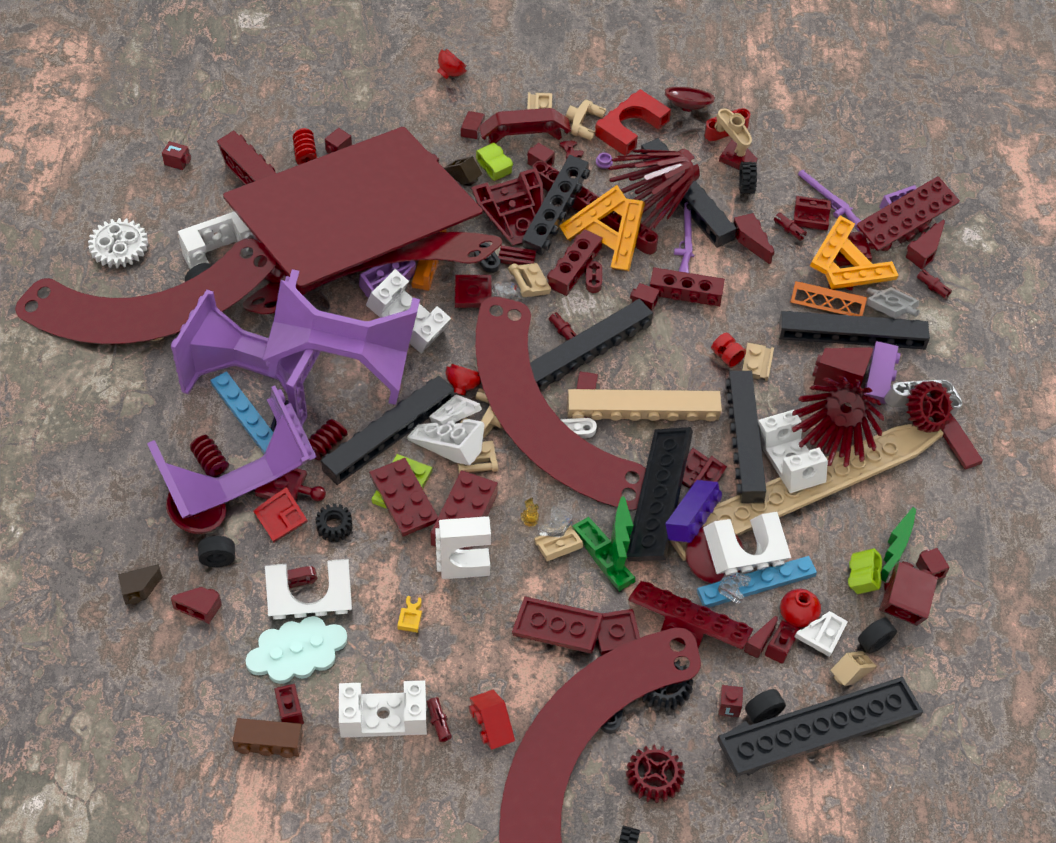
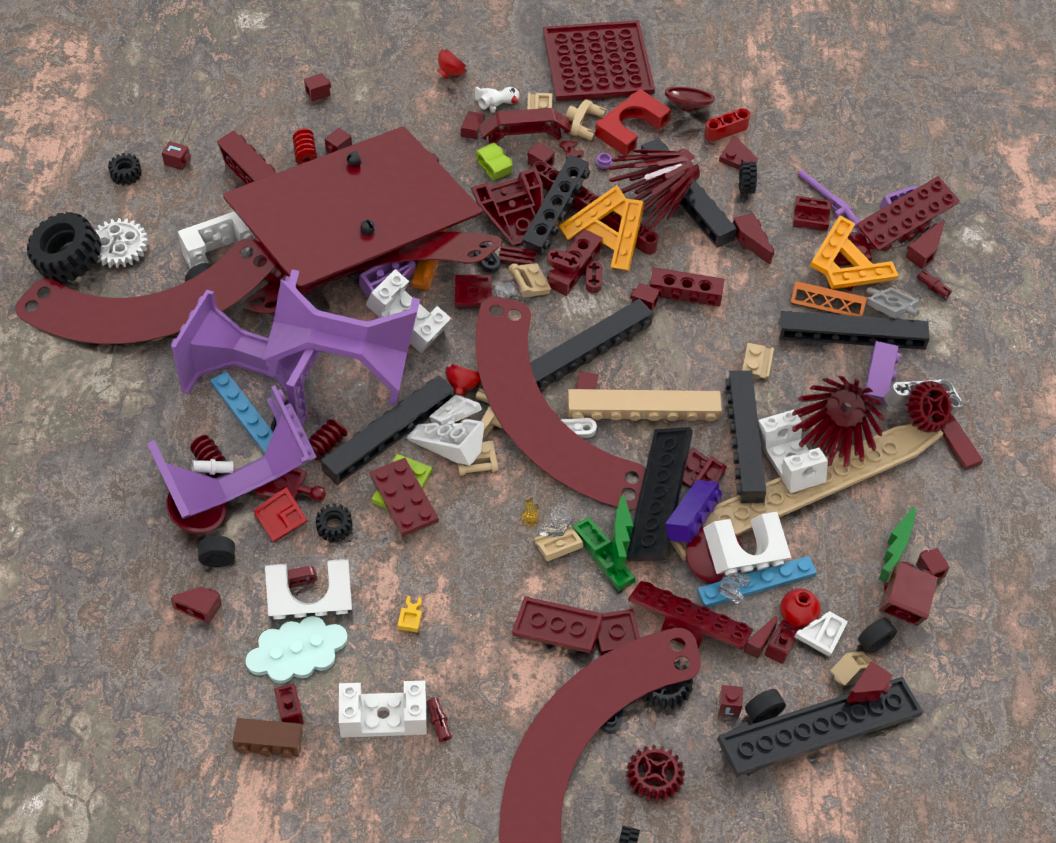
dark brown slope [118,564,162,605] -> none
dark red brick [431,470,498,550] -> none
white arch [435,516,491,579] -> none
dark brown slope [444,156,482,185] -> none
red brick [469,689,515,750] -> none
dark red pin [549,312,577,341] -> none
medium lavender piece [674,202,695,273] -> none
red wheel [711,332,746,368] -> none
tan connector [715,109,752,157] -> none
dark red pin [774,212,807,241] -> none
dark red slope [812,347,873,388] -> none
lime brick [848,548,882,594] -> none
none -> black tyre [27,212,102,283]
none -> black tyre [108,153,142,186]
none -> white pin [191,459,234,475]
none -> dark red brick [304,73,331,102]
none -> black hinge [346,151,361,166]
none -> black hinge [360,220,375,236]
none -> white animal [474,87,520,113]
none -> dark red plate [543,20,655,101]
none -> dark red beam [547,249,580,273]
none -> dark red slope [846,661,893,703]

